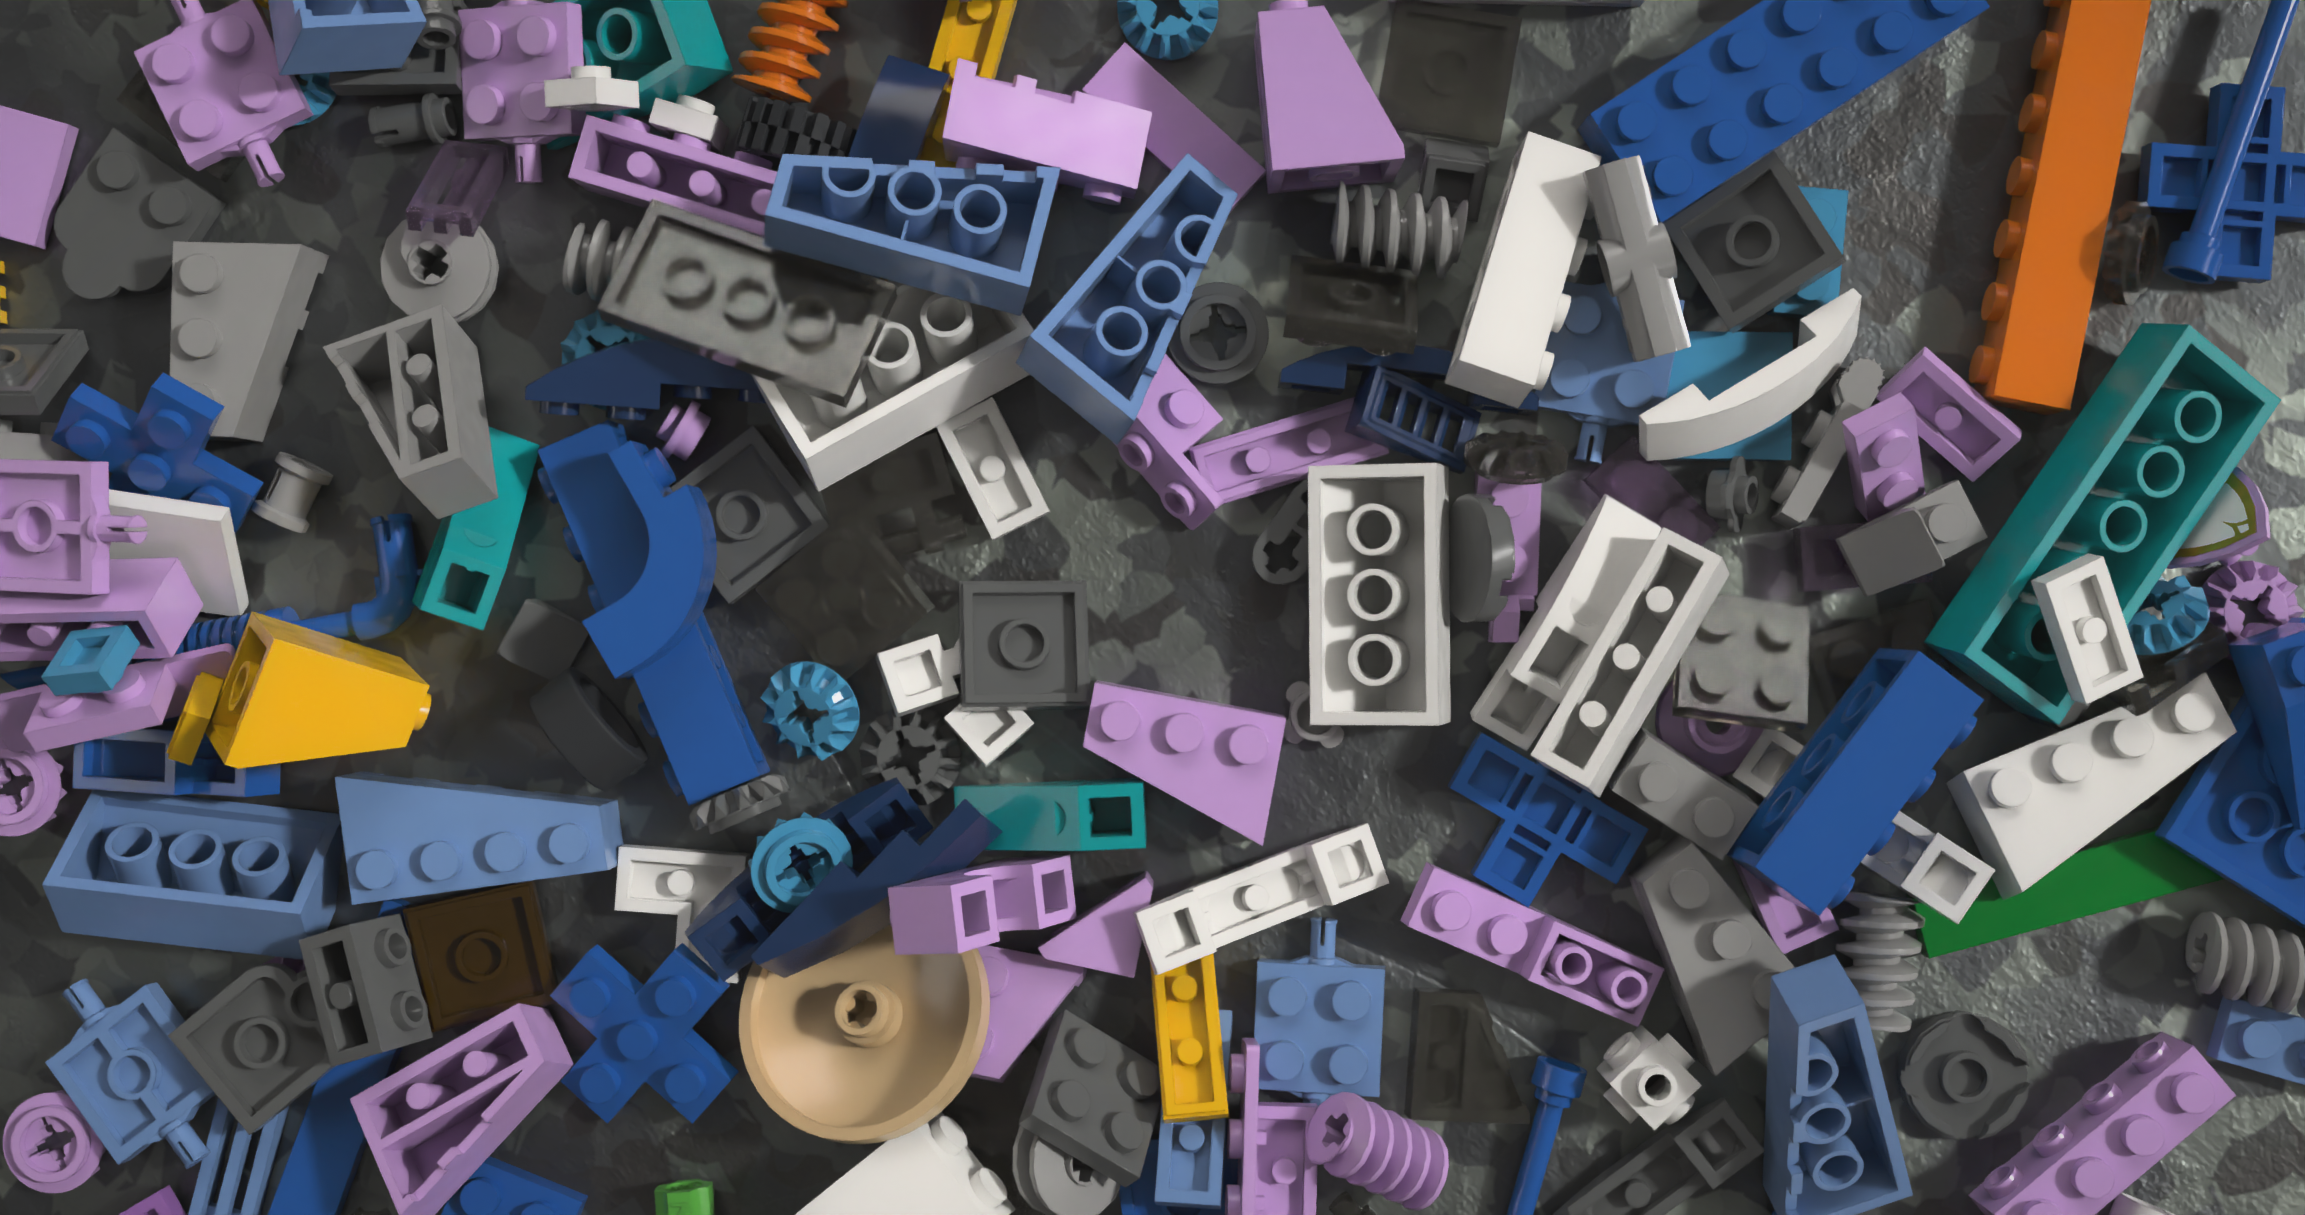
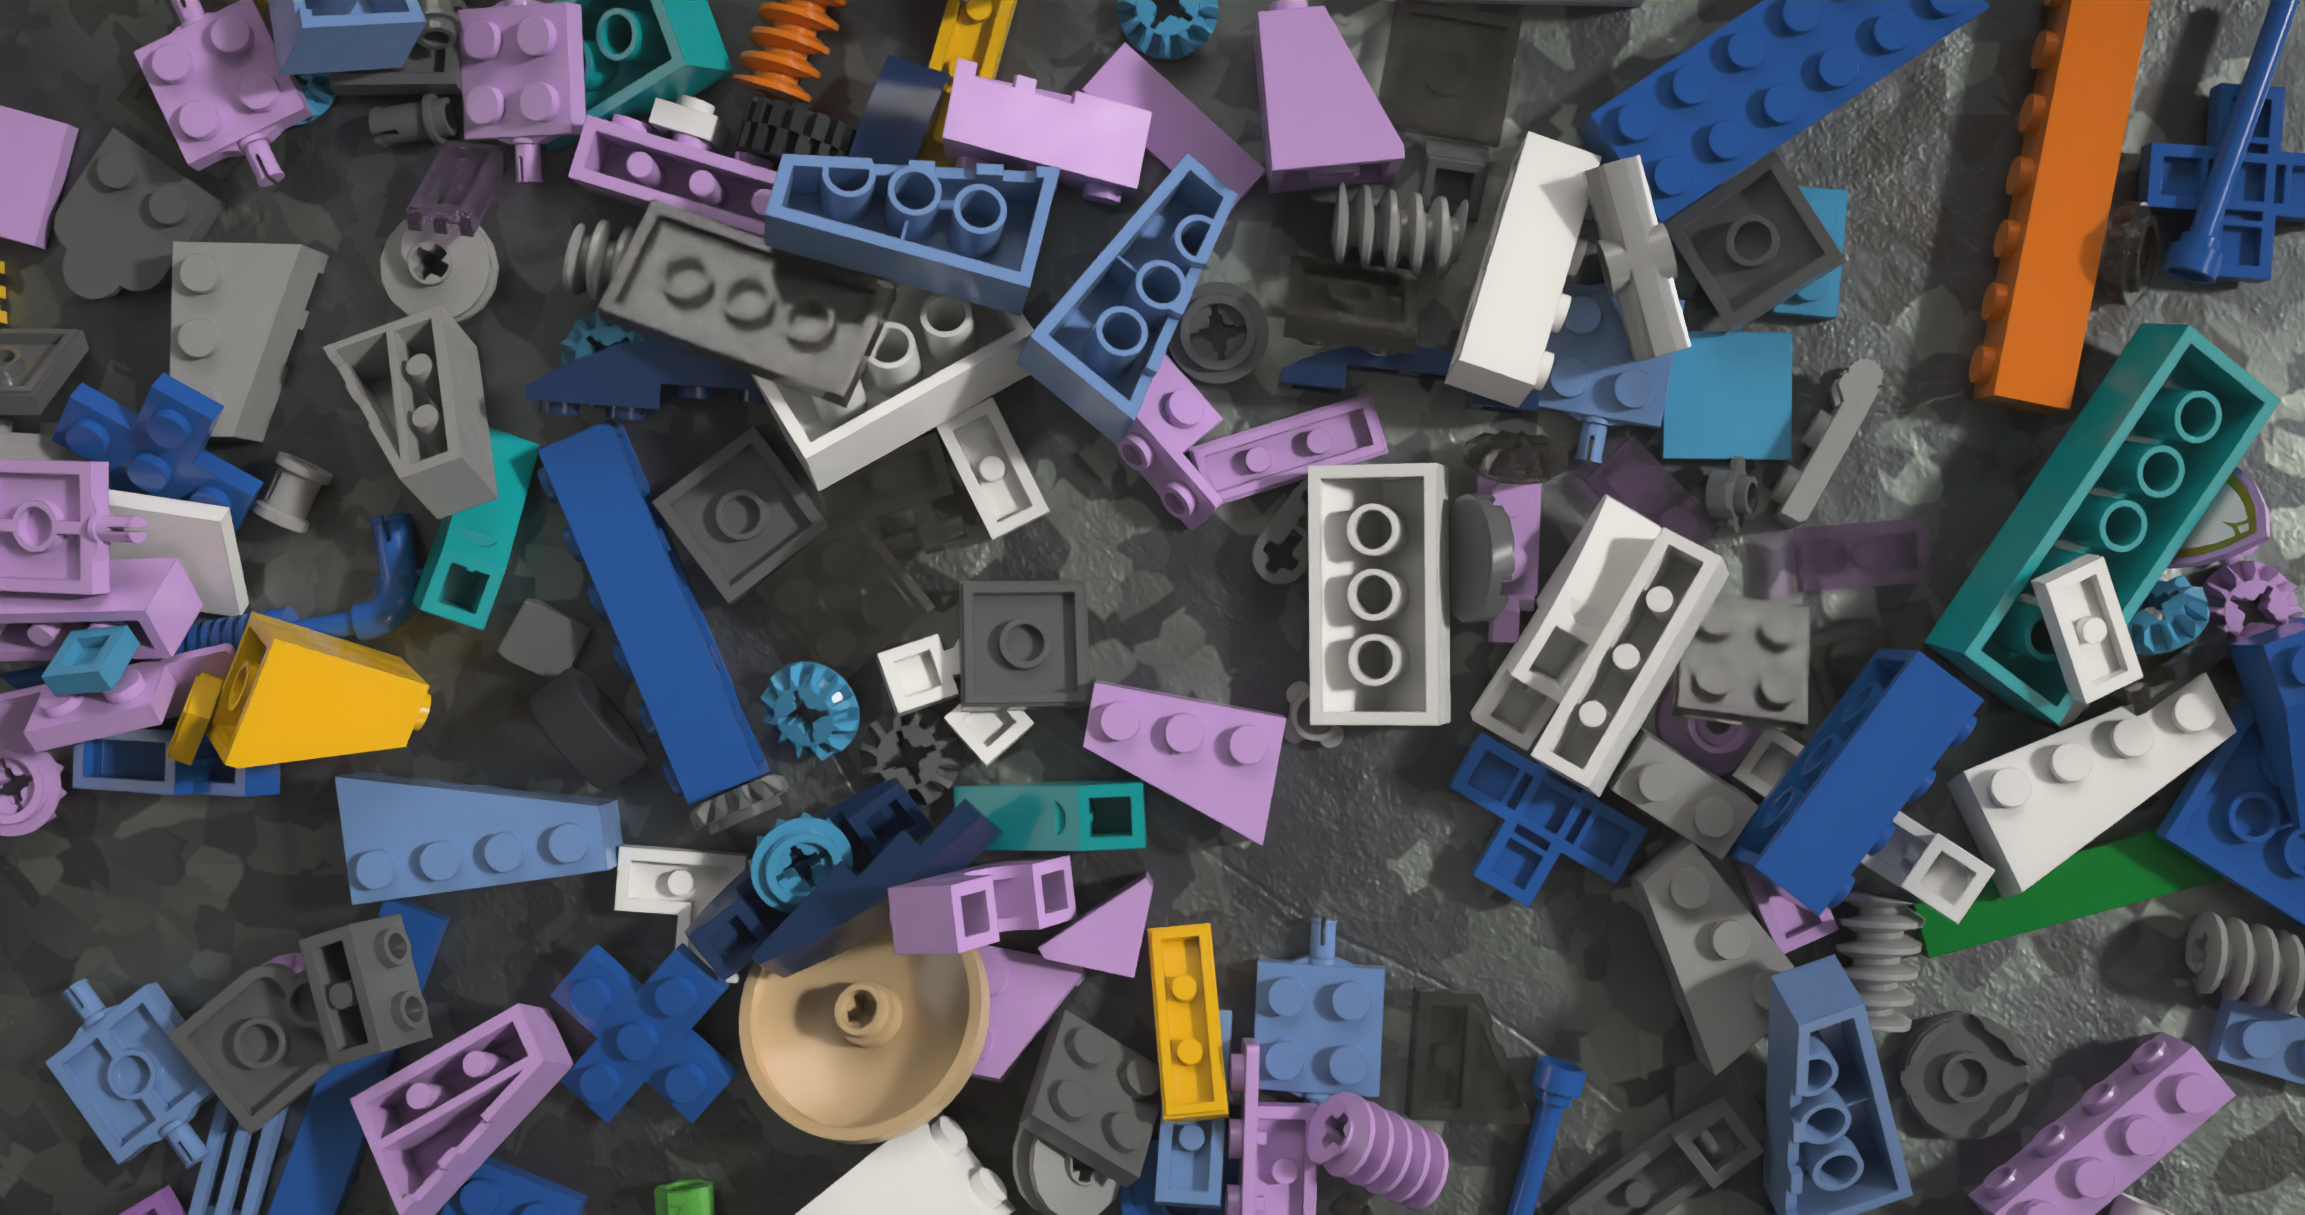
lavender gear [3,1090,106,1193] -> none
medium blue slope [42,790,343,960] -> none
dark brown tile [403,880,559,1033] -> none
white plate [544,66,640,112] -> none
blue arch [582,440,717,679] -> none
lavender plate [655,399,711,461] -> none
white slope [1133,823,1389,975] -> none
dark blue slope [1345,365,1482,474] -> none
lavender slope [1400,862,1664,1027] -> none
white brick [1596,1025,1702,1130] -> none
white slope [1639,288,1862,461] -> none
light grey slope [1835,480,1988,597] -> none
lavender plate [1842,392,1925,522] -> none
lavender plate [1876,347,2022,482] -> none

